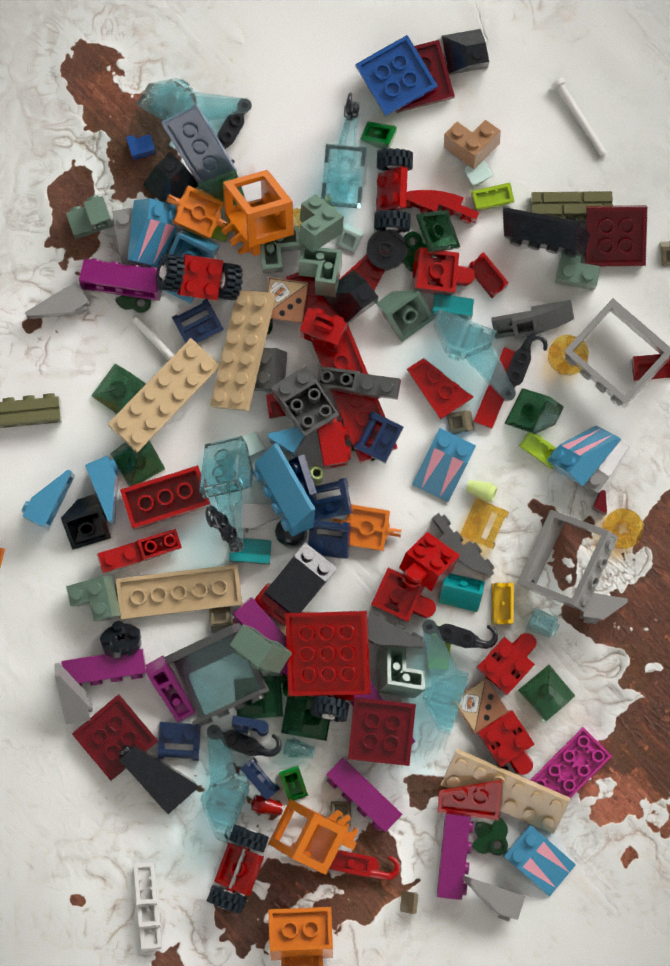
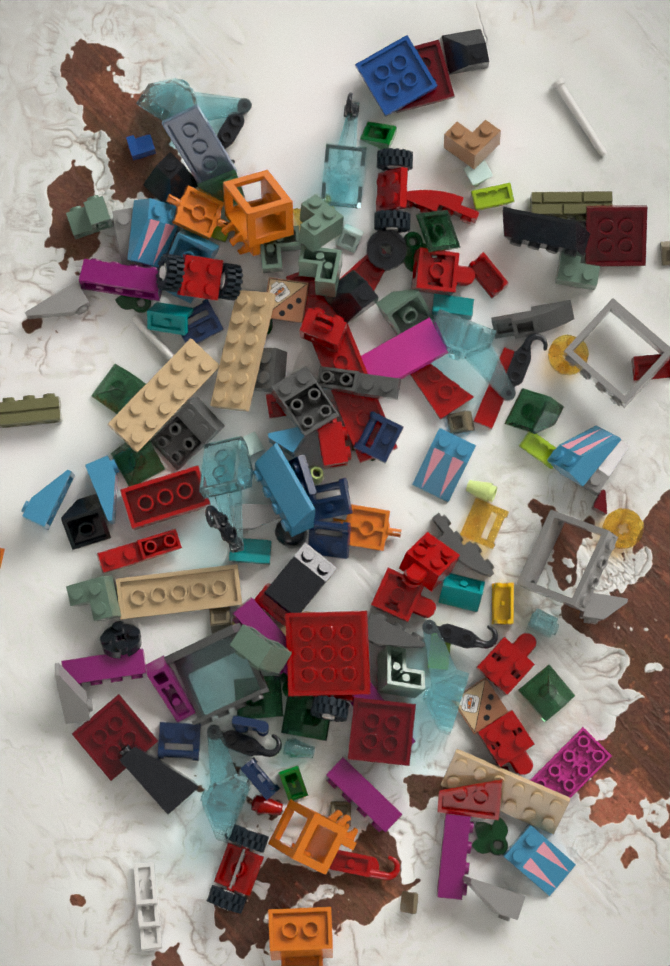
none -> teal panel [147,302,193,336]
none -> dark grey slope [150,397,225,471]
none -> dark pink tile [361,317,449,379]

